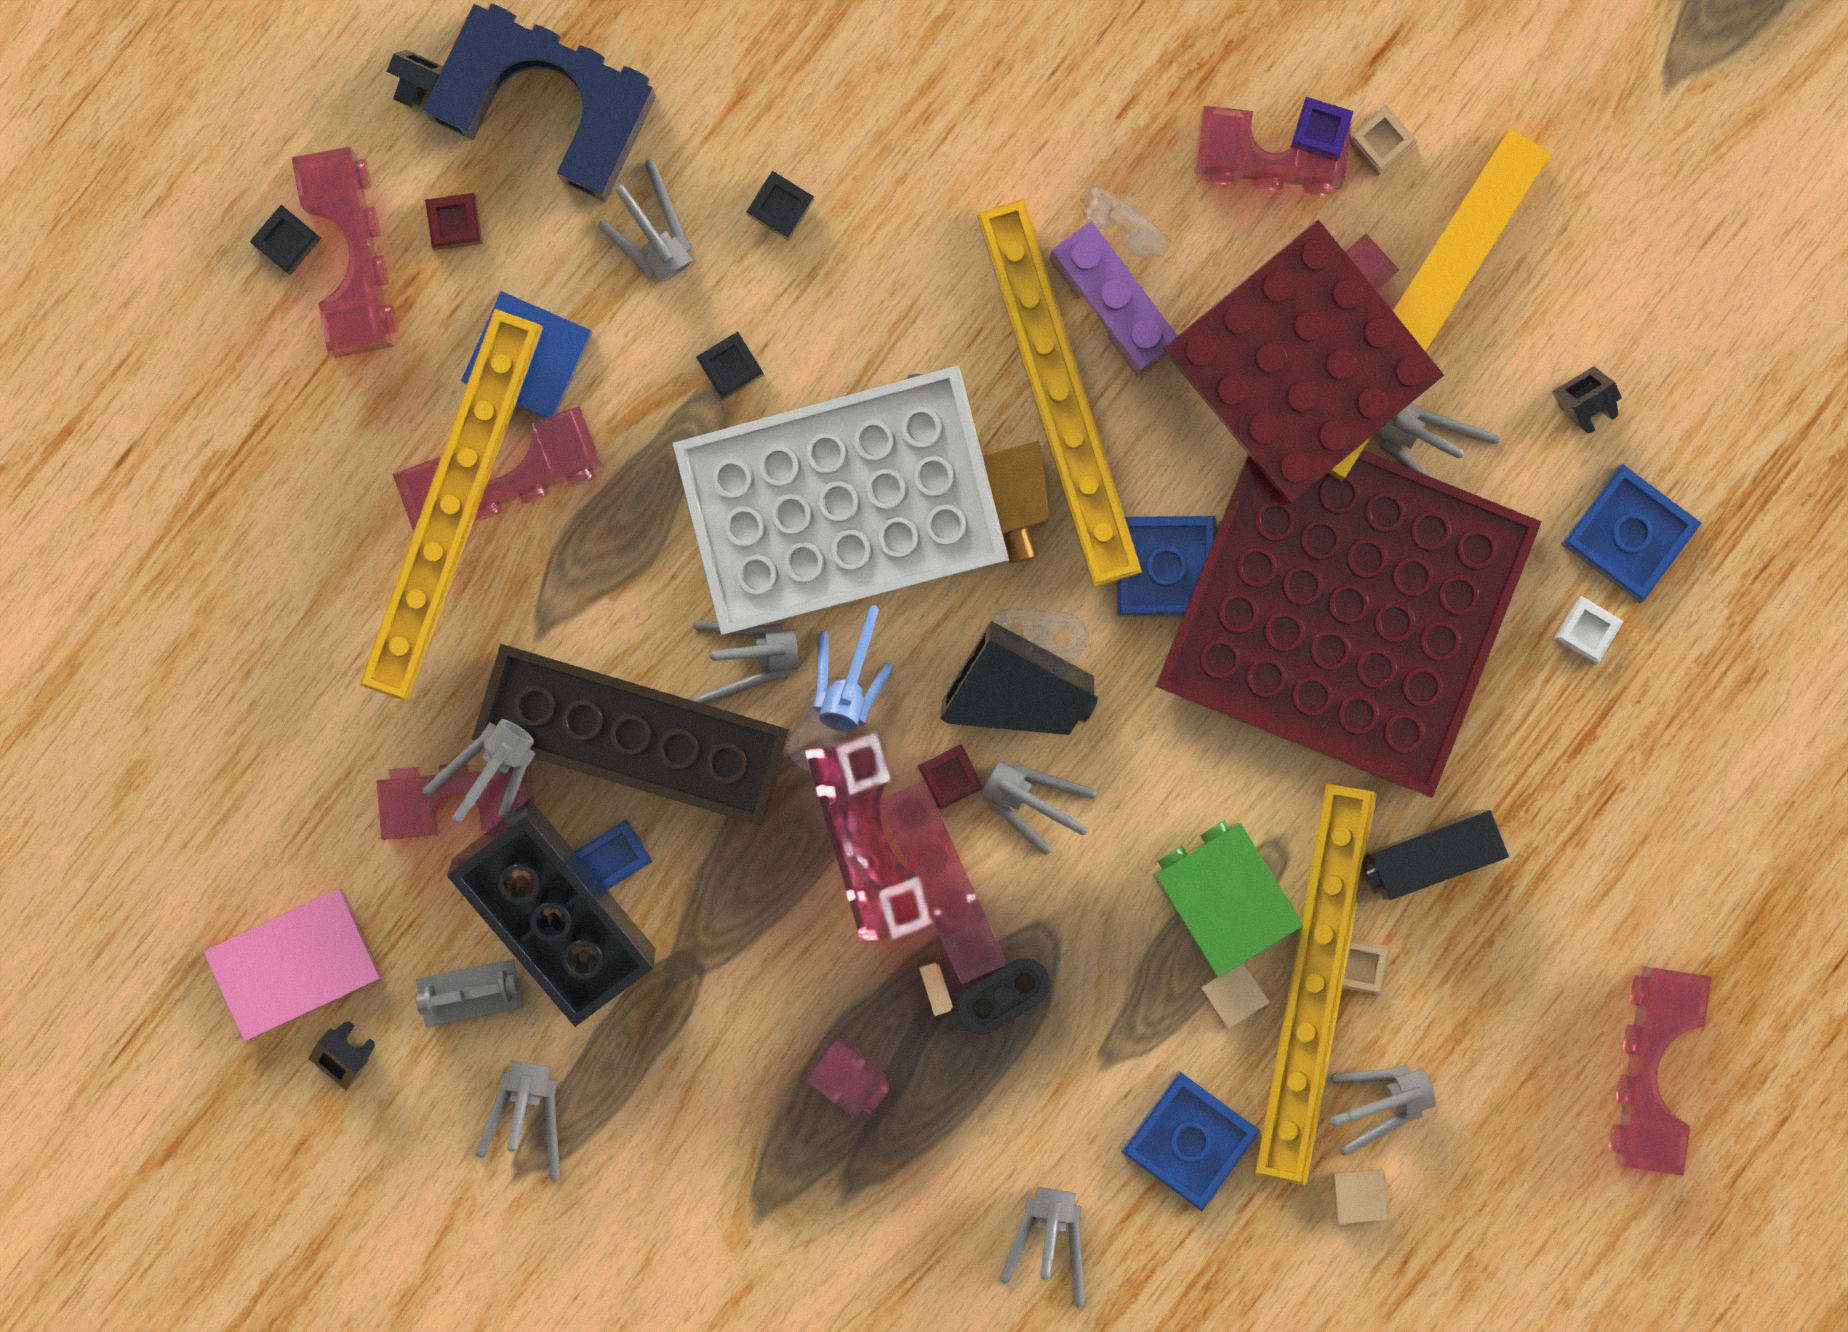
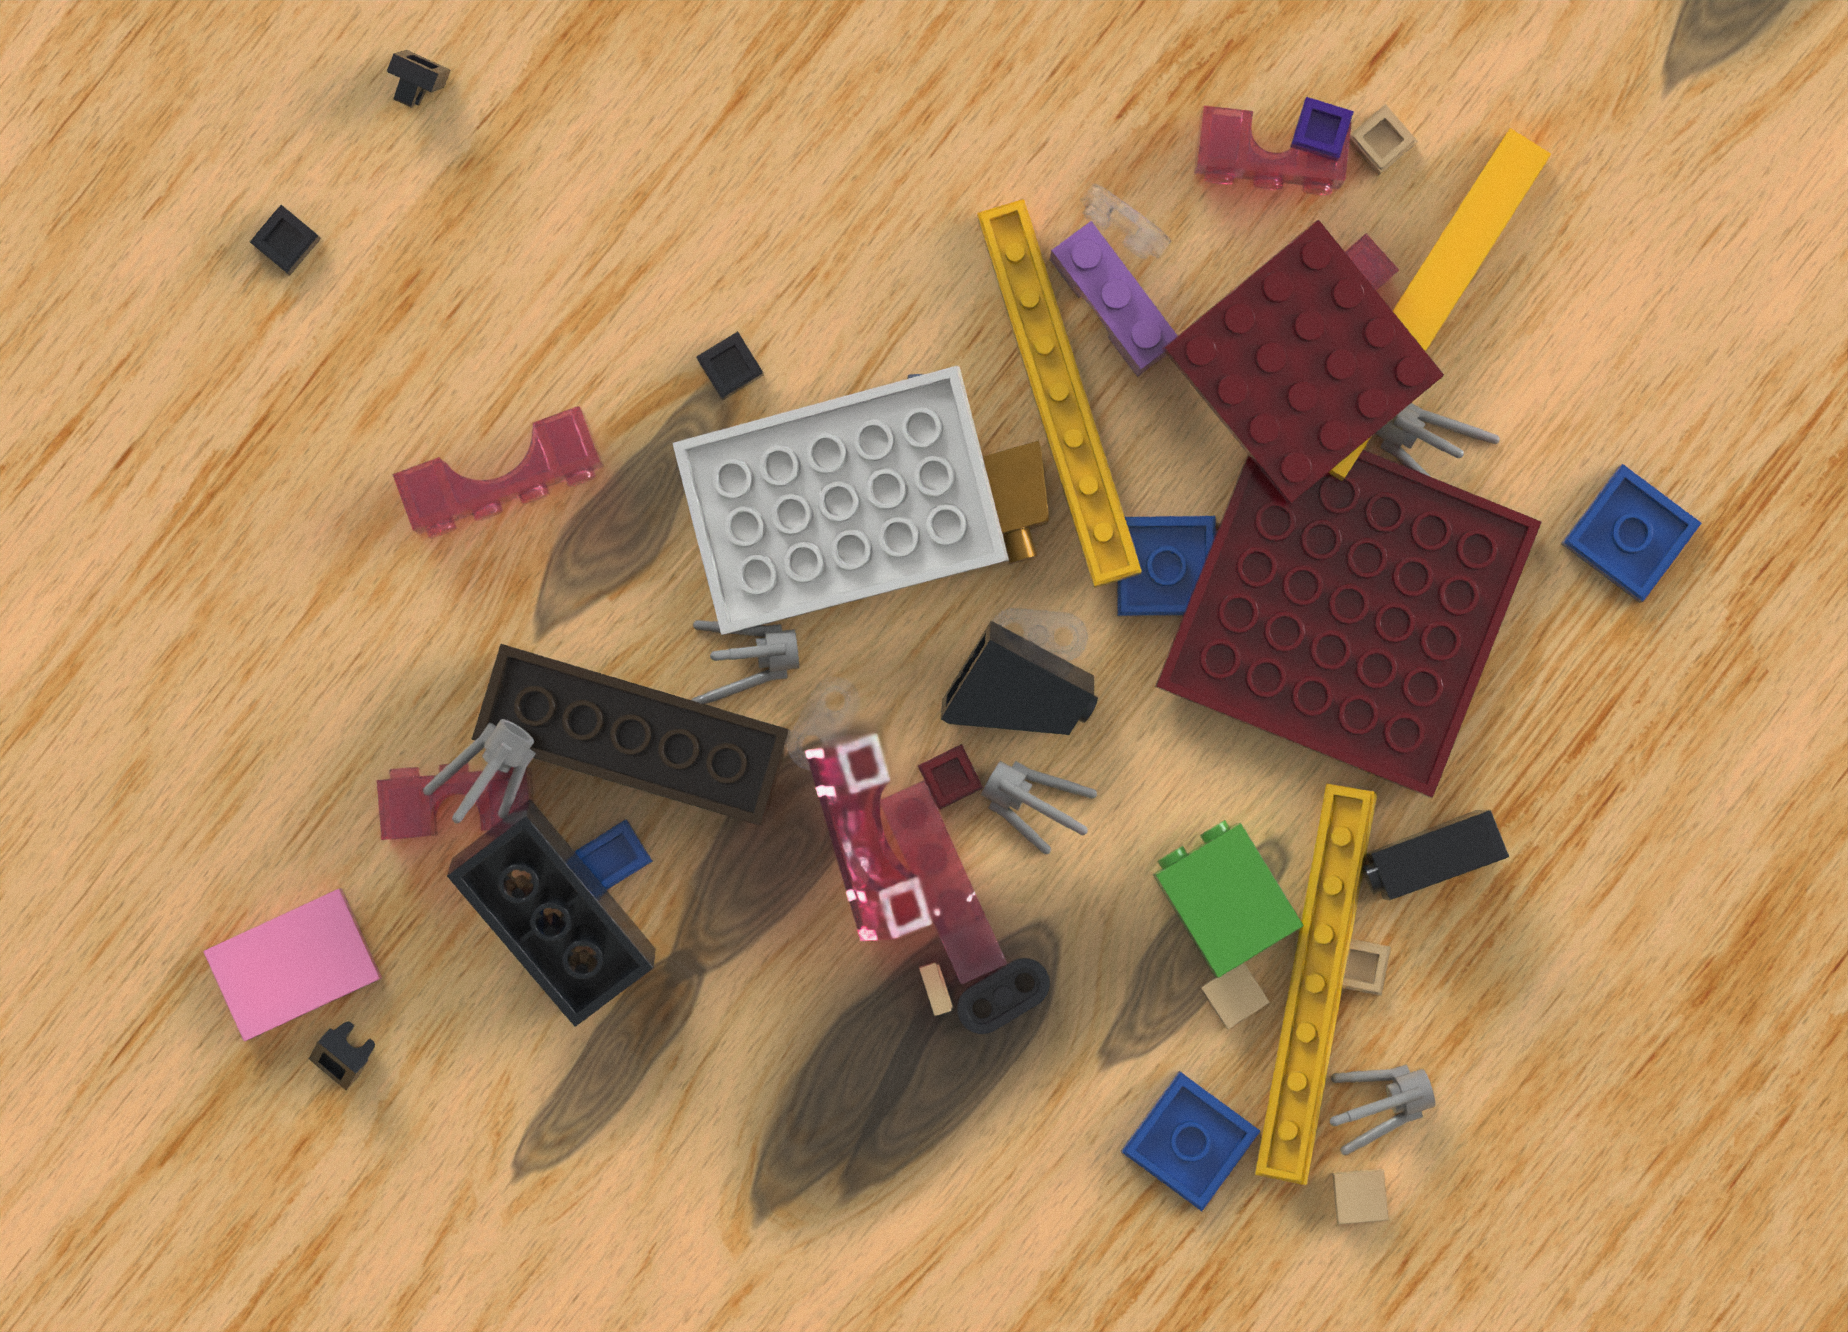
clear pink arch [291,147,398,358] -> none
yellow tile [359,309,543,702] -> none
light grey hinge [416,959,523,1028] -> none
dark blue arch [423,3,656,202] -> none
dark red tile [425,193,483,251] -> none
blue tile [461,291,593,422] -> none
light grey plant [476,1061,560,1182] -> none
light grey plant [598,159,693,283] -> none
black plate [746,171,815,241] -> none
clear pink arch [806,1032,889,1118] -> none
light blue plant [812,605,893,732] -> none
light grey plant [1000,1187,1084,1307] -> none
black tile [1552,366,1622,433] -> none
white tile [1553,596,1624,664] -> none
clear pink arch [1609,966,1712,1176] -> none

